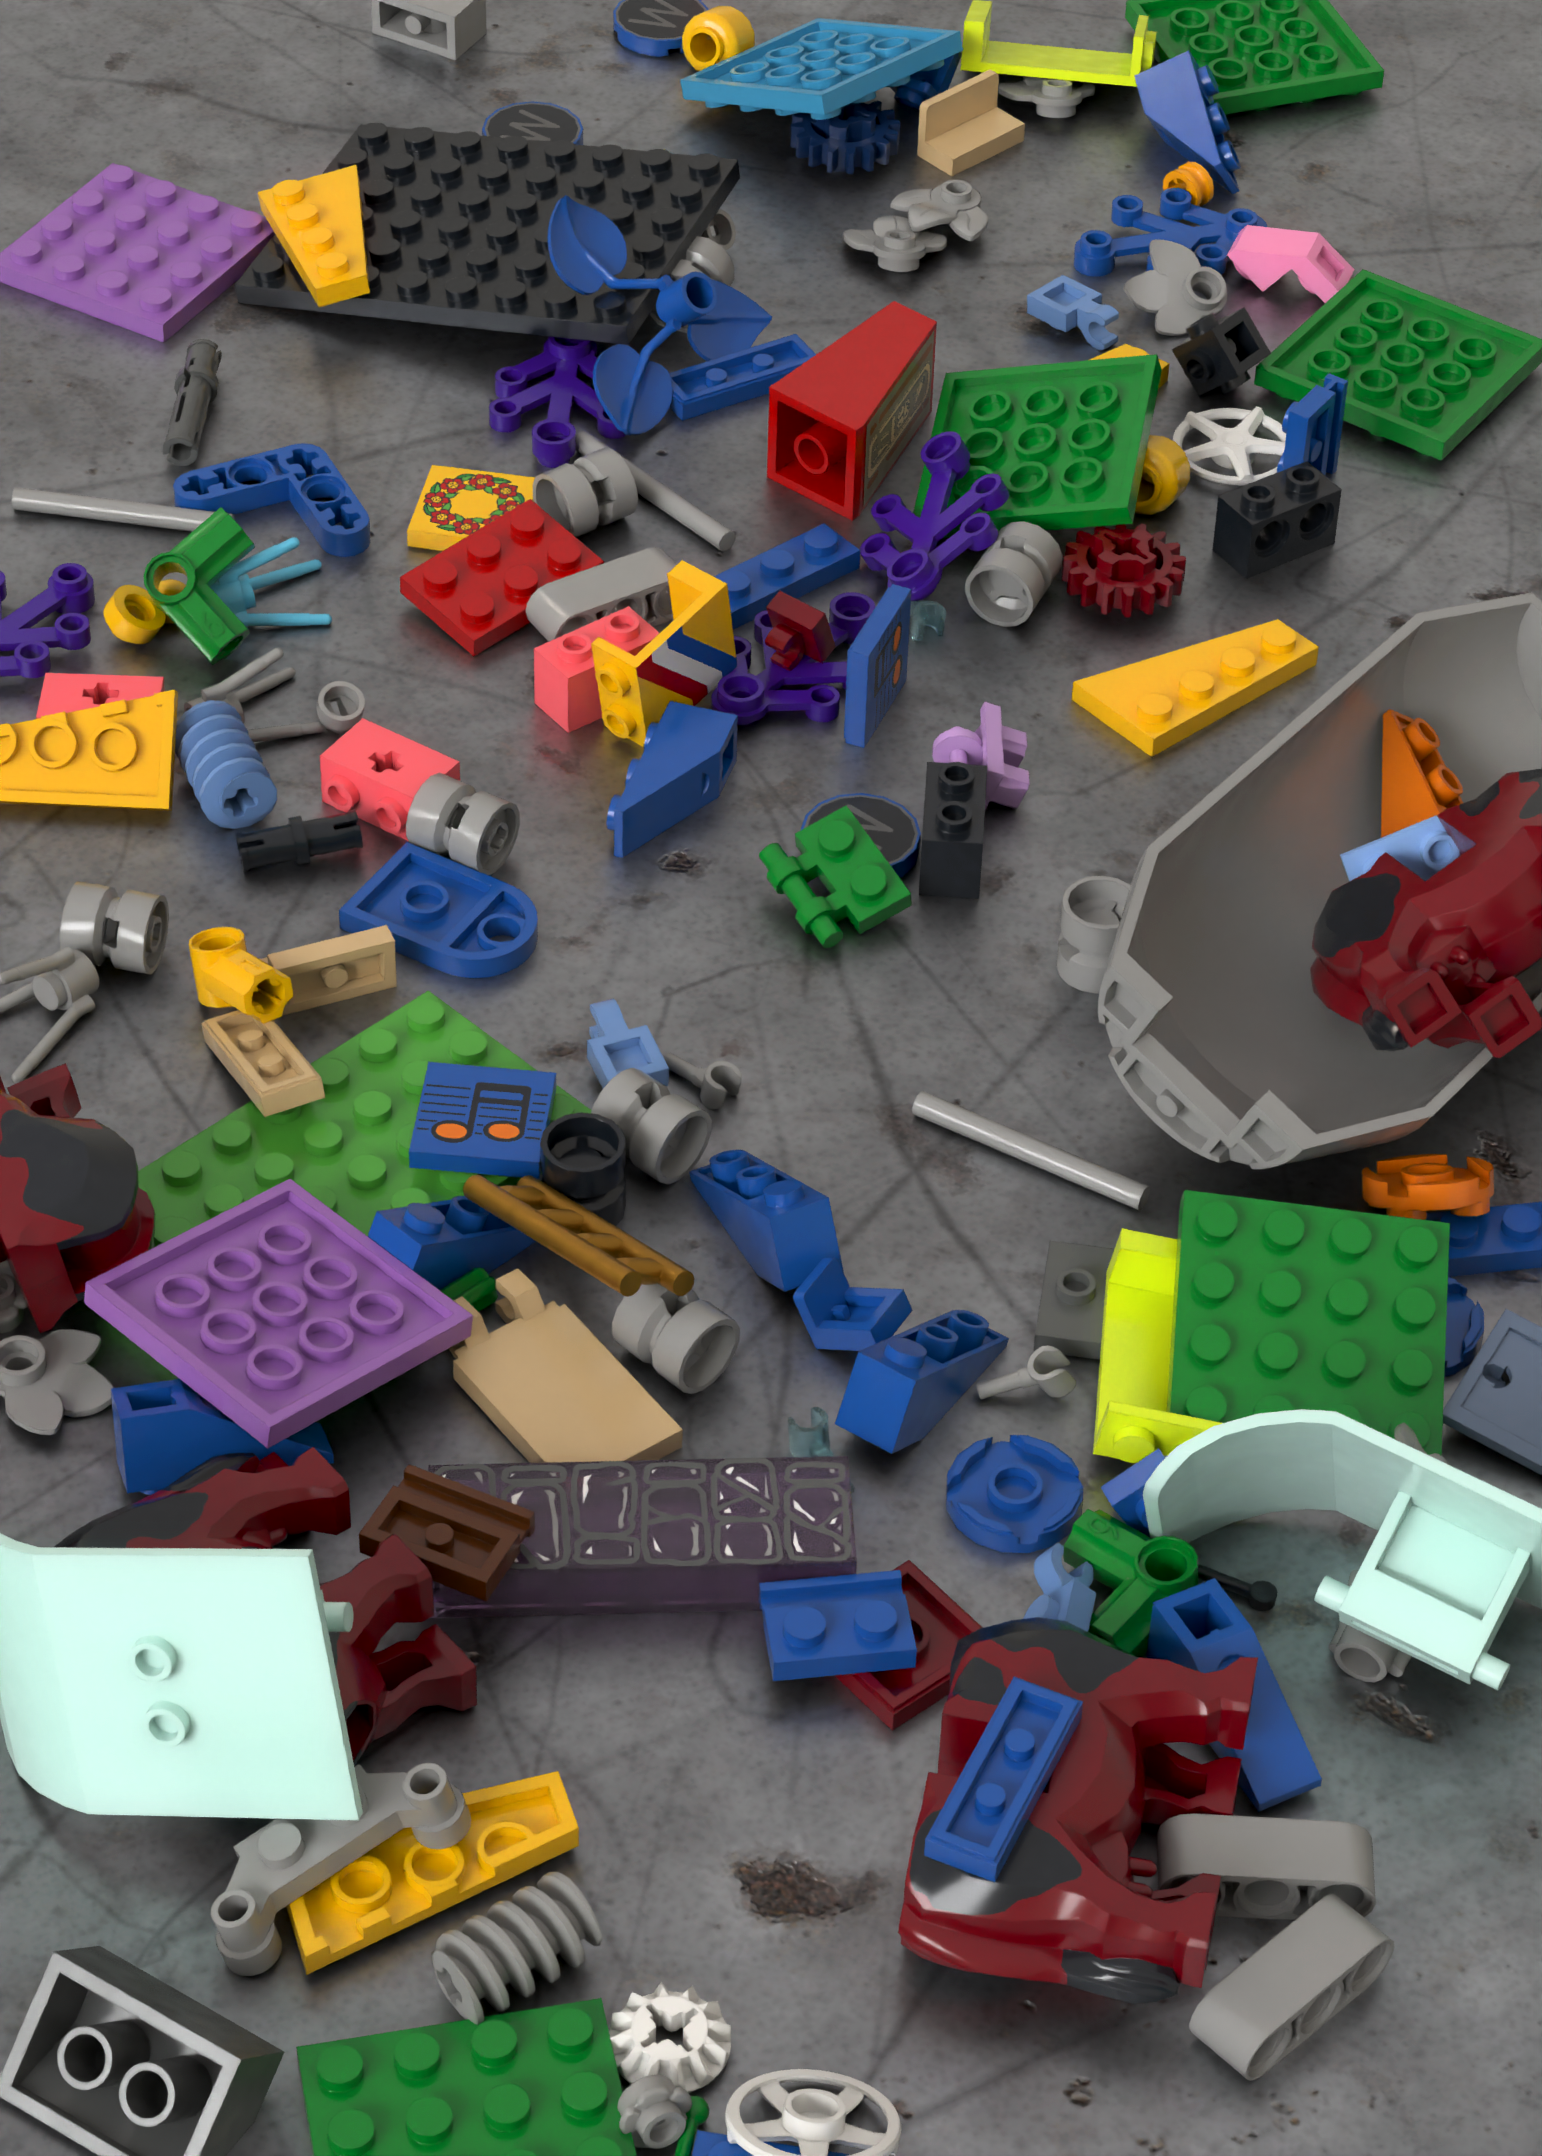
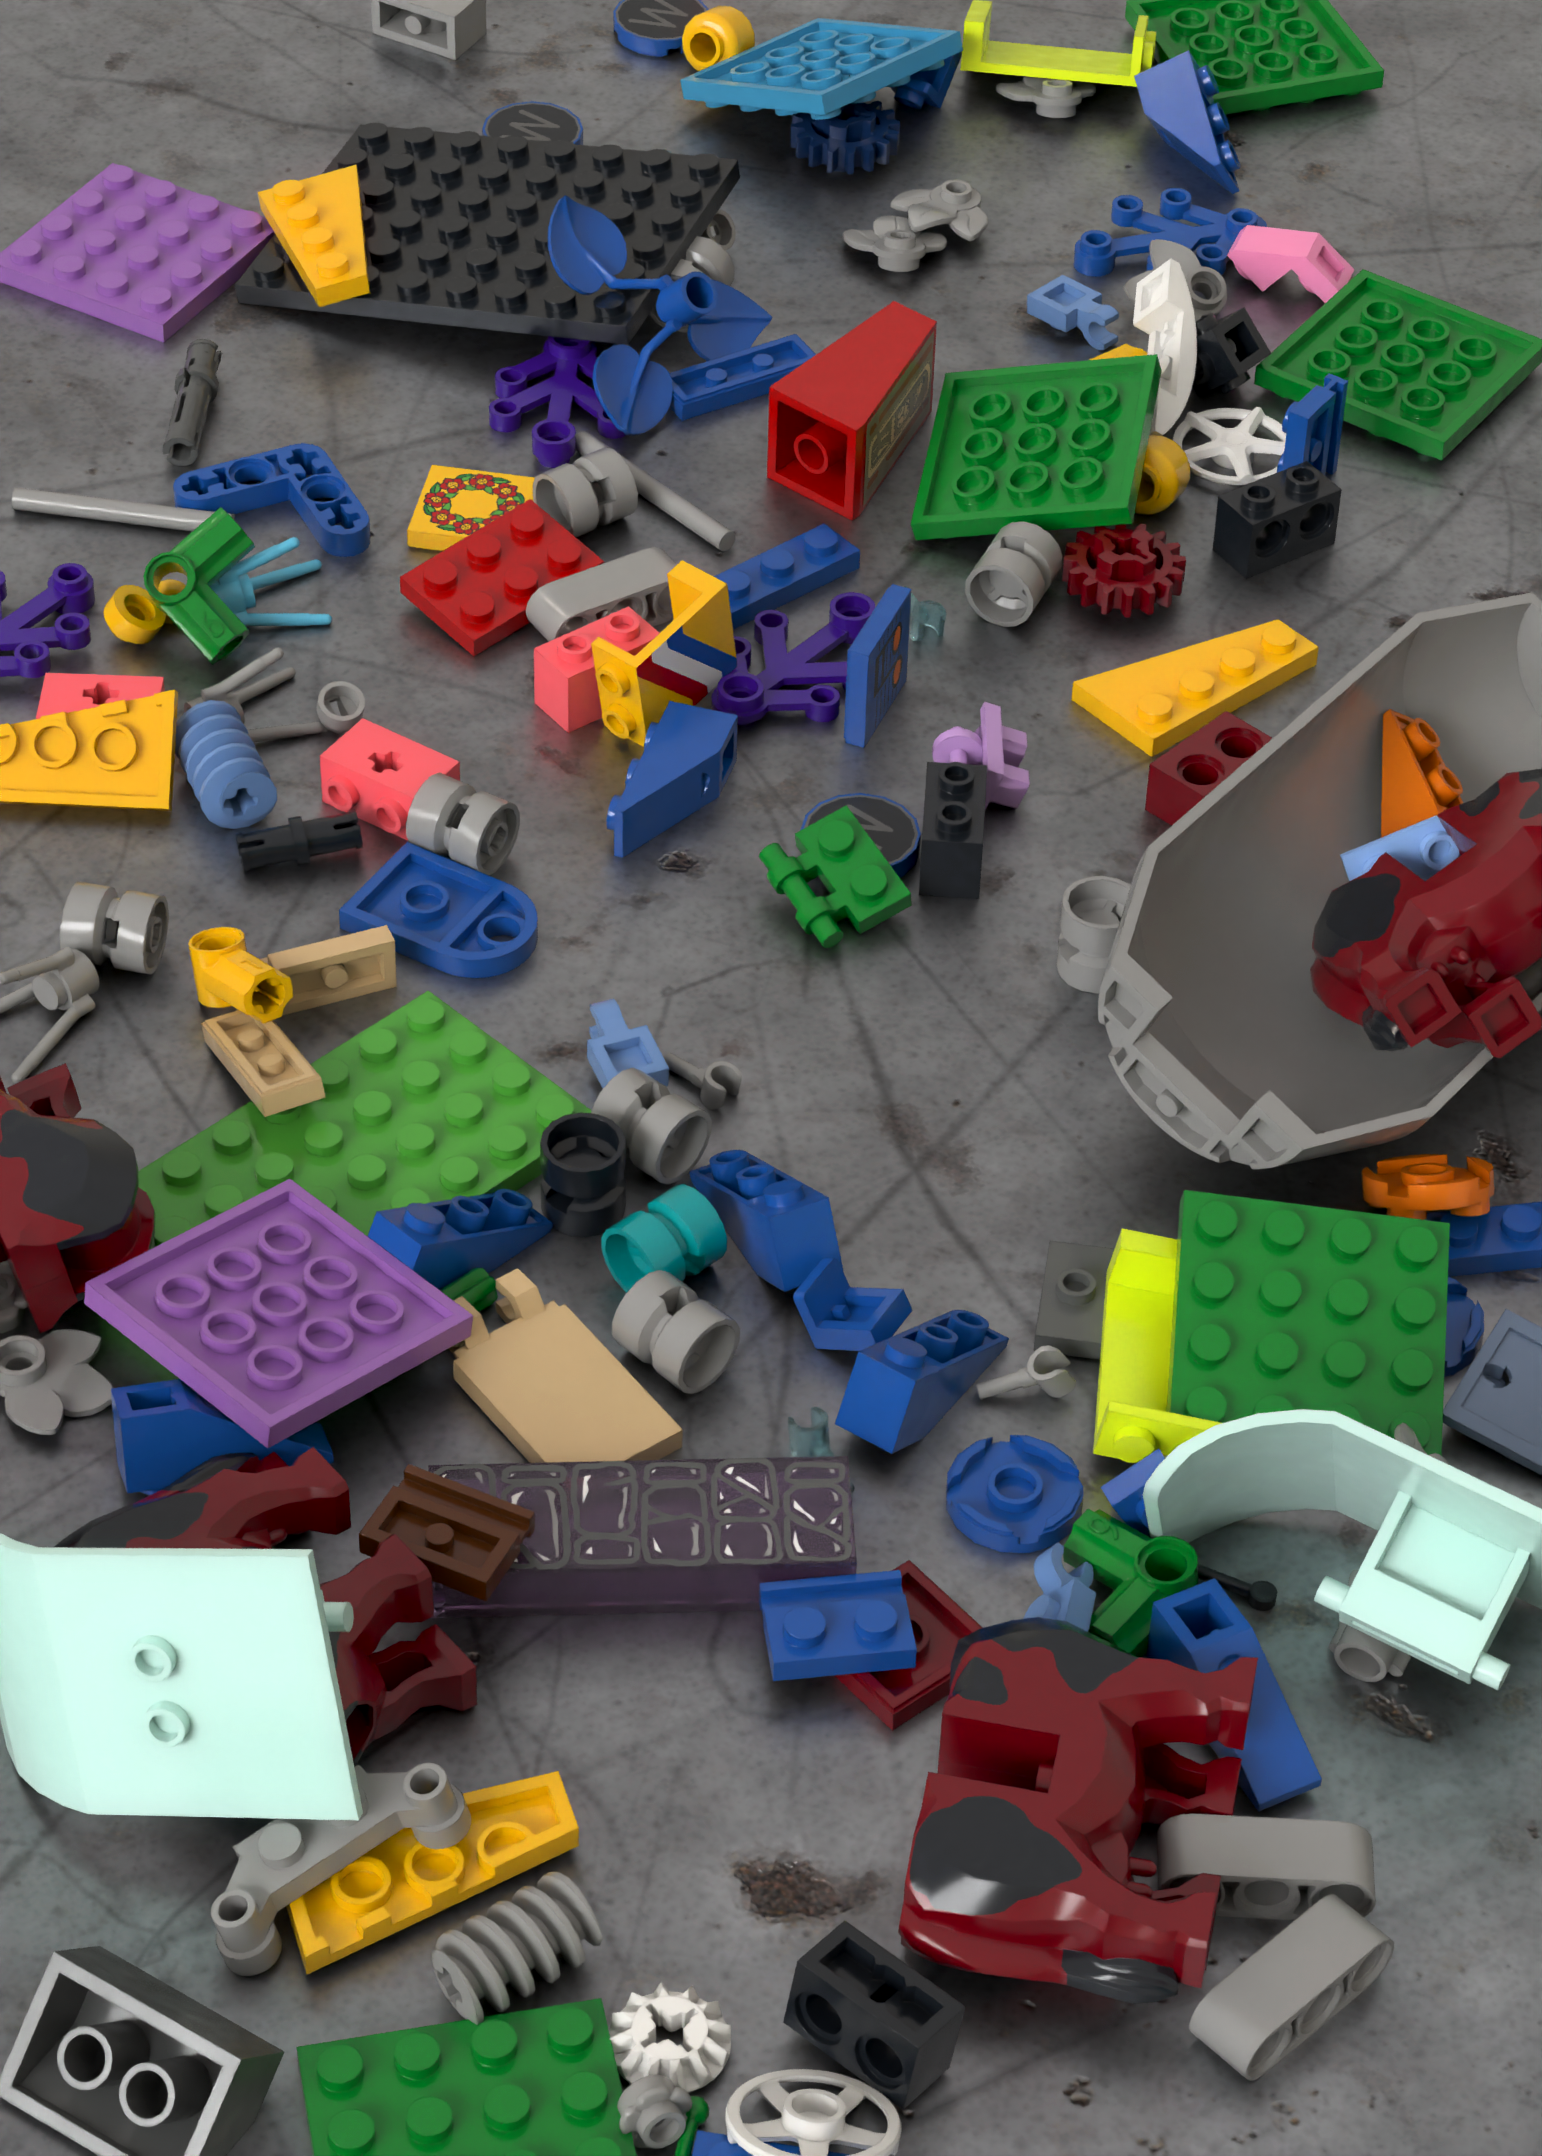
blue tile [409,1062,556,1179] -> none
pearl gold bar [463,1175,695,1297] -> none
dark red tile [765,590,836,671] -> none
dark purple plant [860,431,1009,601] -> none
light grey bar [912,1091,1150,1211] -> none
tan panel [917,70,1025,176] -> none
blue tile [924,1677,1083,1883] -> none
light orange bush [1162,161,1214,207] -> none
none -> teal wheel [601,1184,727,1293]
none -> black brick [783,1920,966,2110]
none -> white slope [1133,258,1197,436]
none -> dark red brick [1145,711,1272,826]

